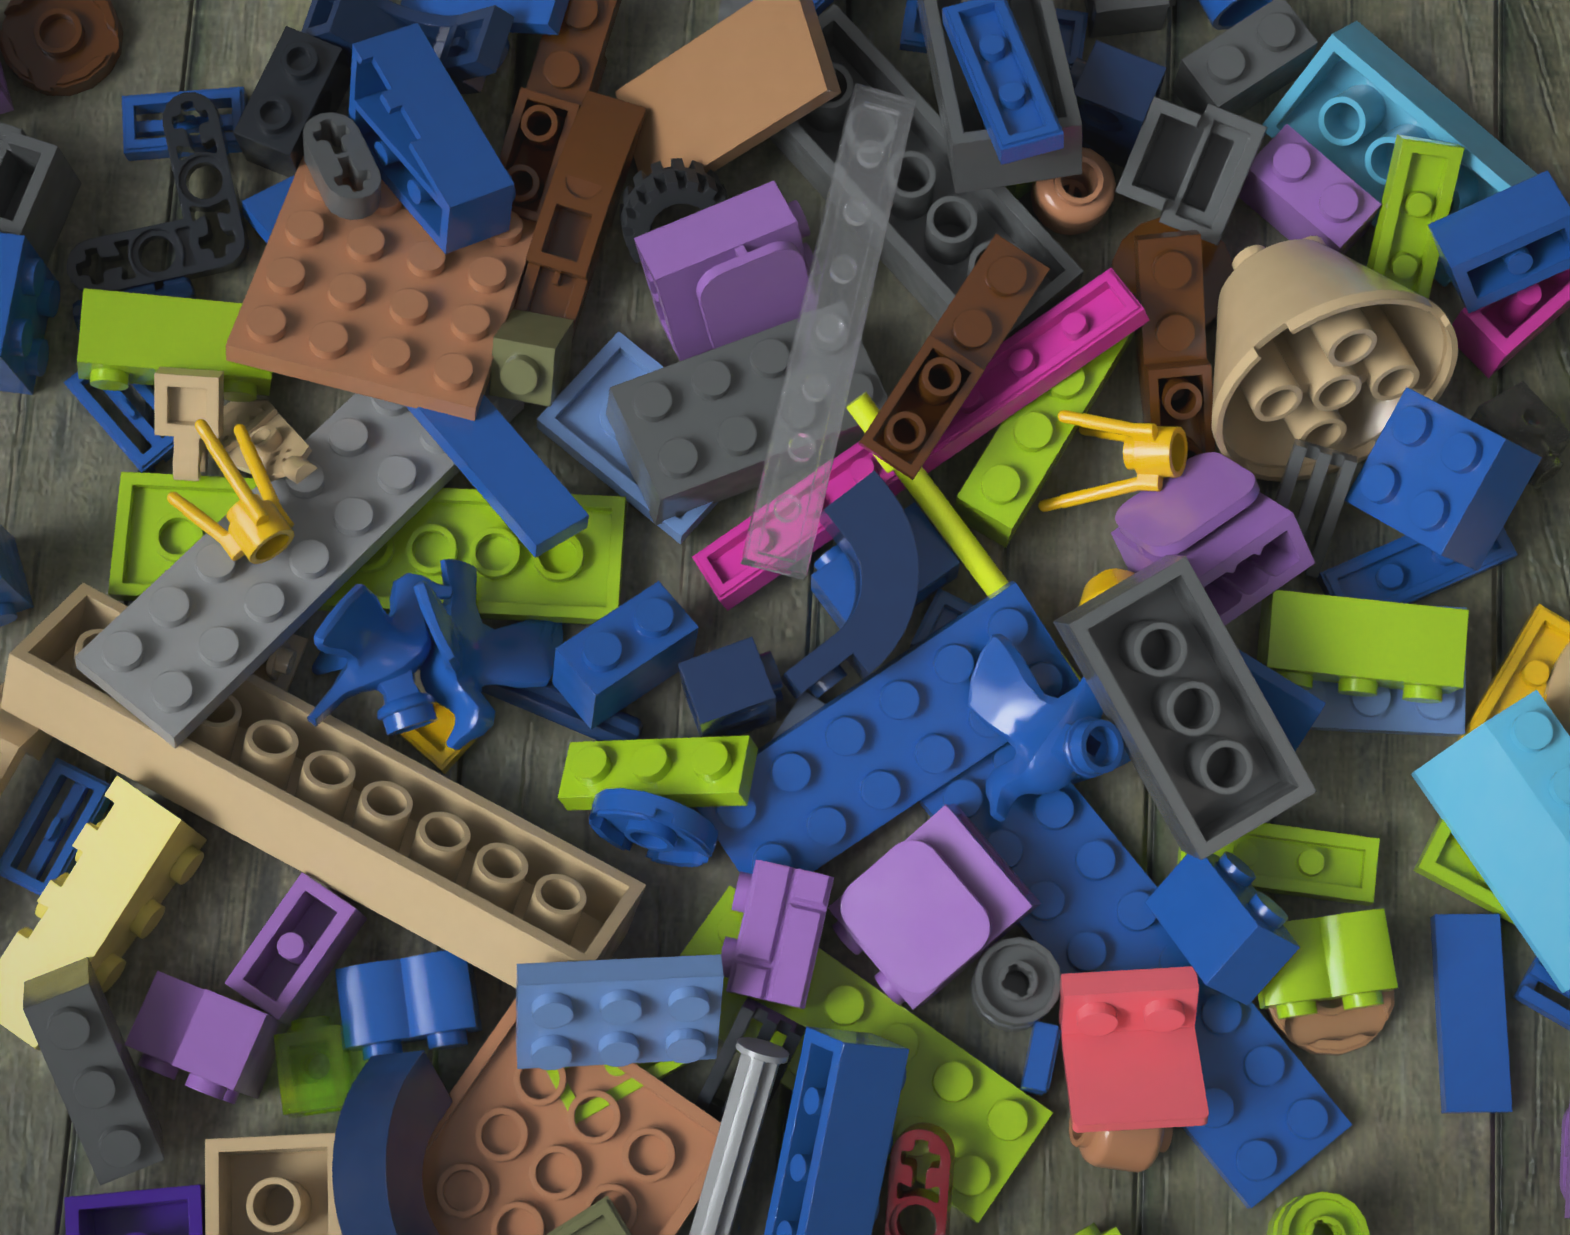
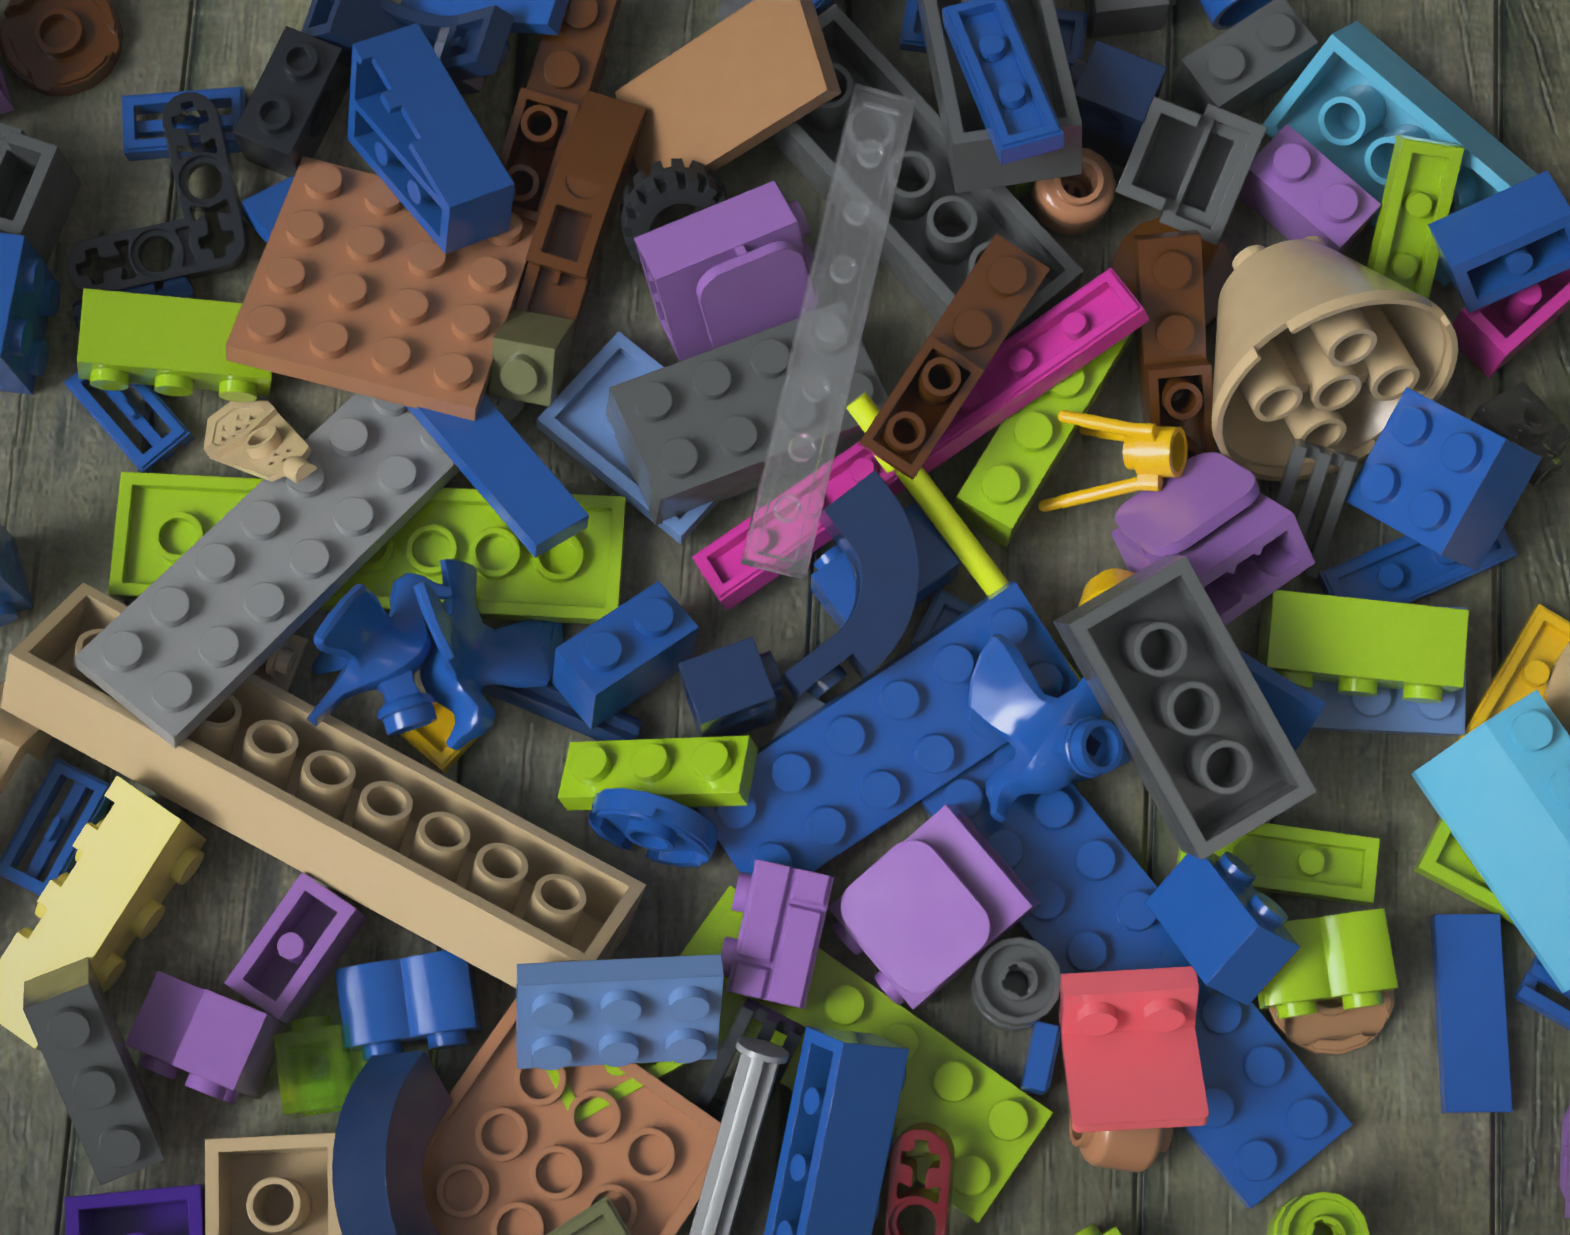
tan plate [154,367,224,481] -> none
yellow plant [167,419,295,564] -> none
dark grey beam [303,112,382,220] -> none

